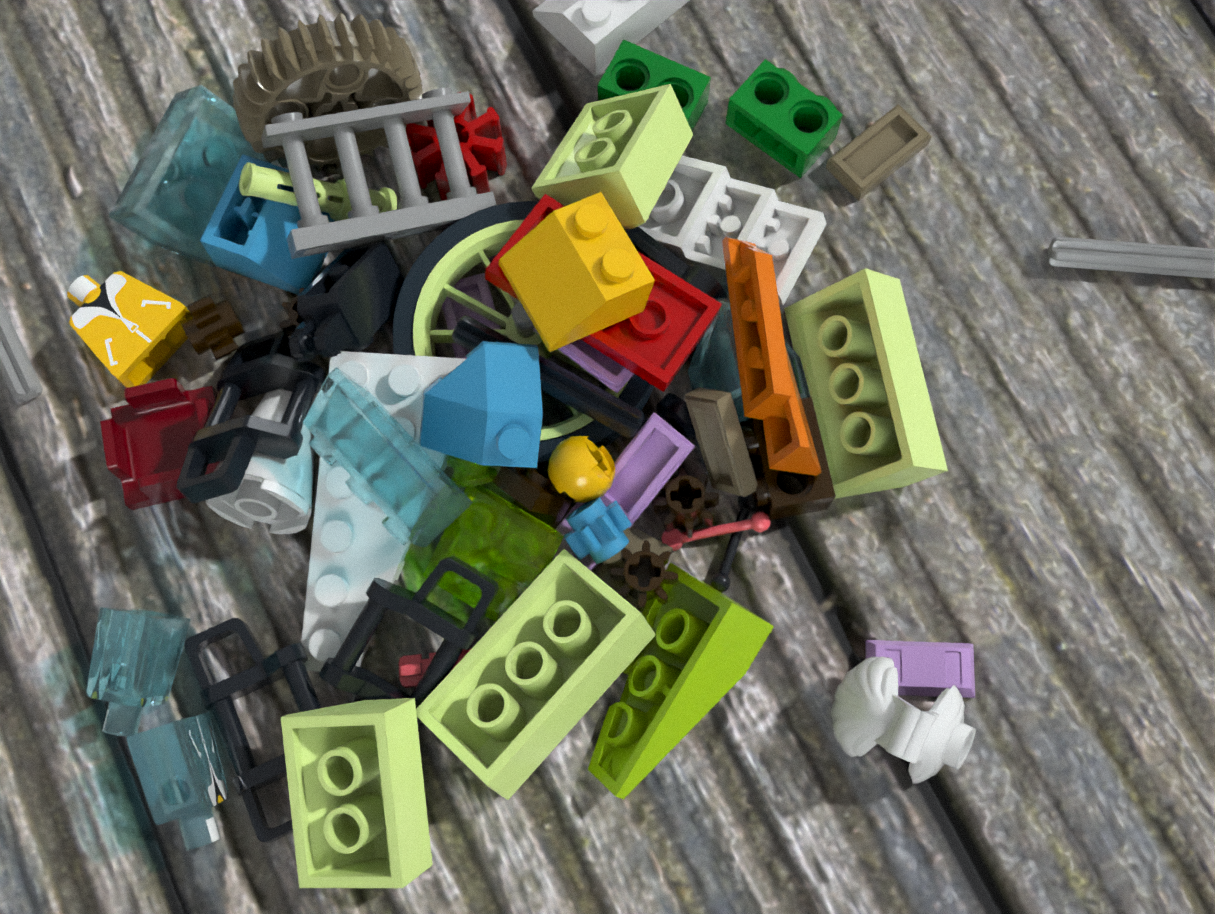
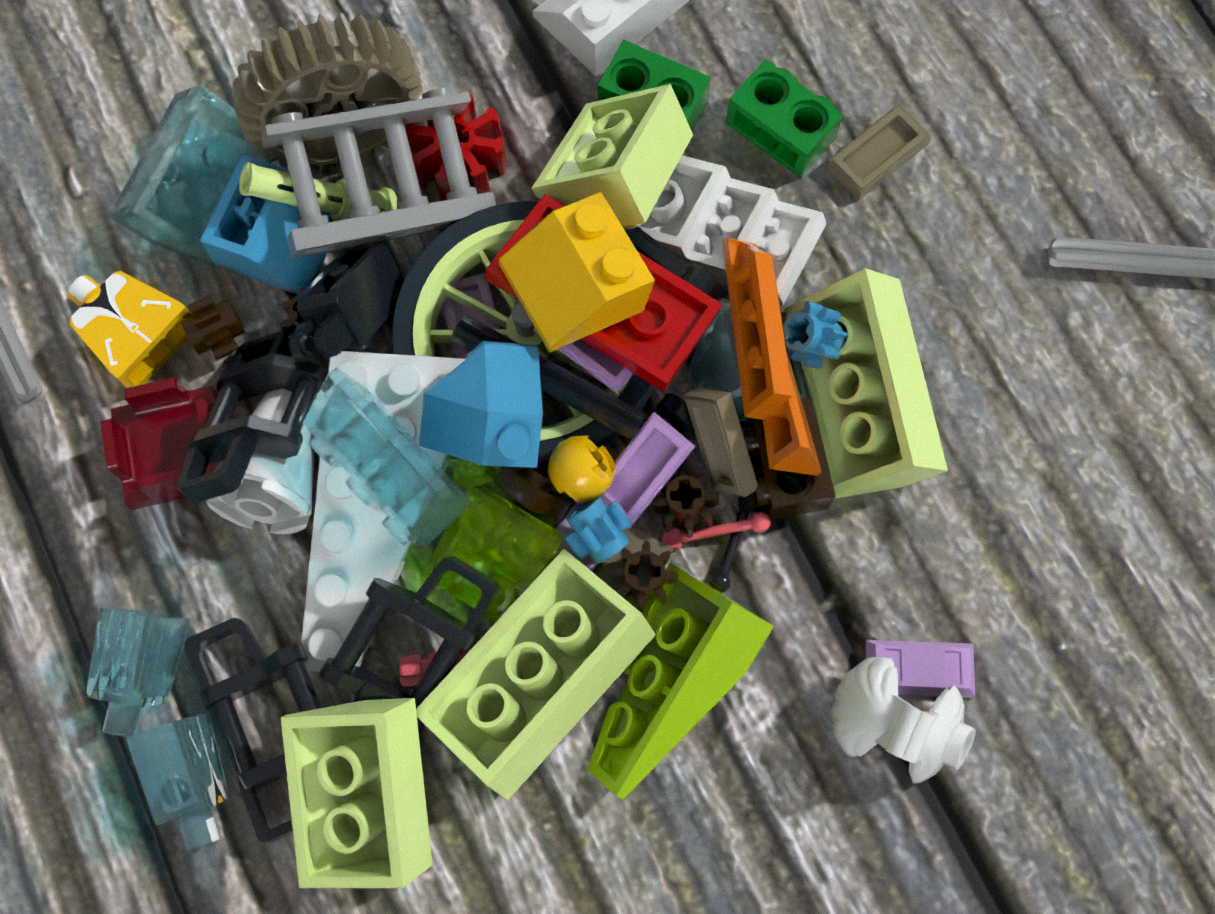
none -> dark azure gear [783,301,847,369]

